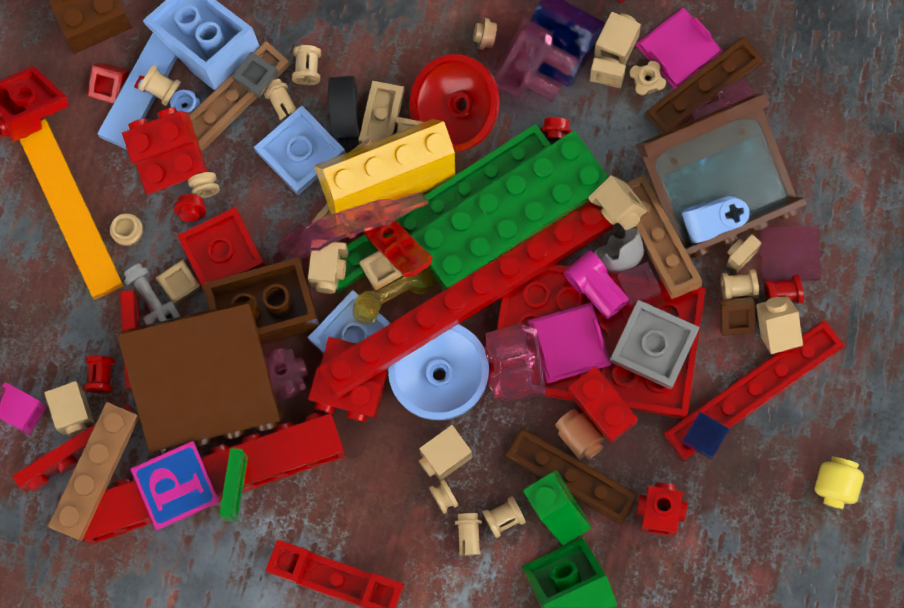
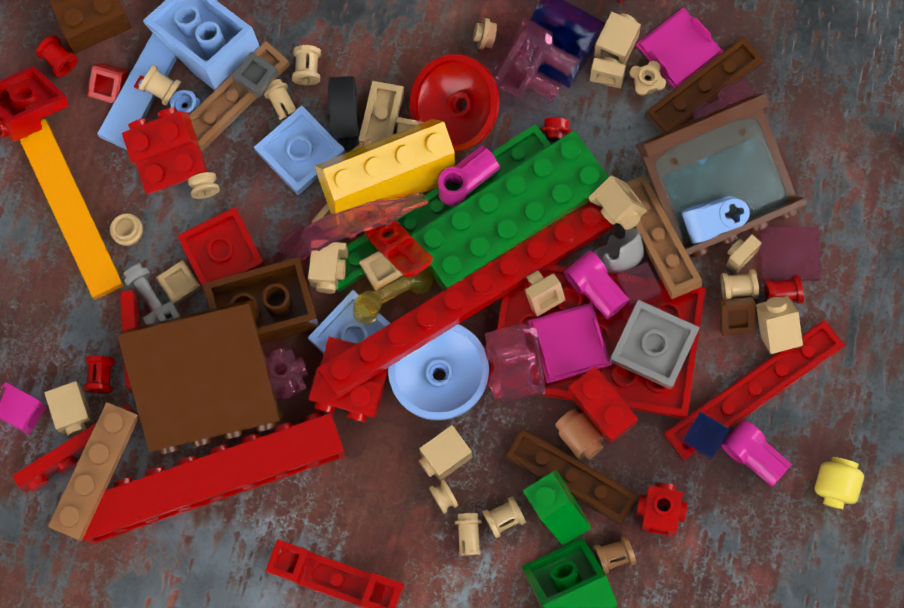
piece [131,441,220,531] -> none
red plate [173,194,206,222] -> none
green tile [219,448,248,523] -> none
none -> red bush [35,35,78,78]
none -> dark pink piece [438,145,500,206]
none -> tan tile [525,270,565,317]
none -> medium nougat bush [594,535,636,574]
none -> dark pink piece [721,419,792,487]

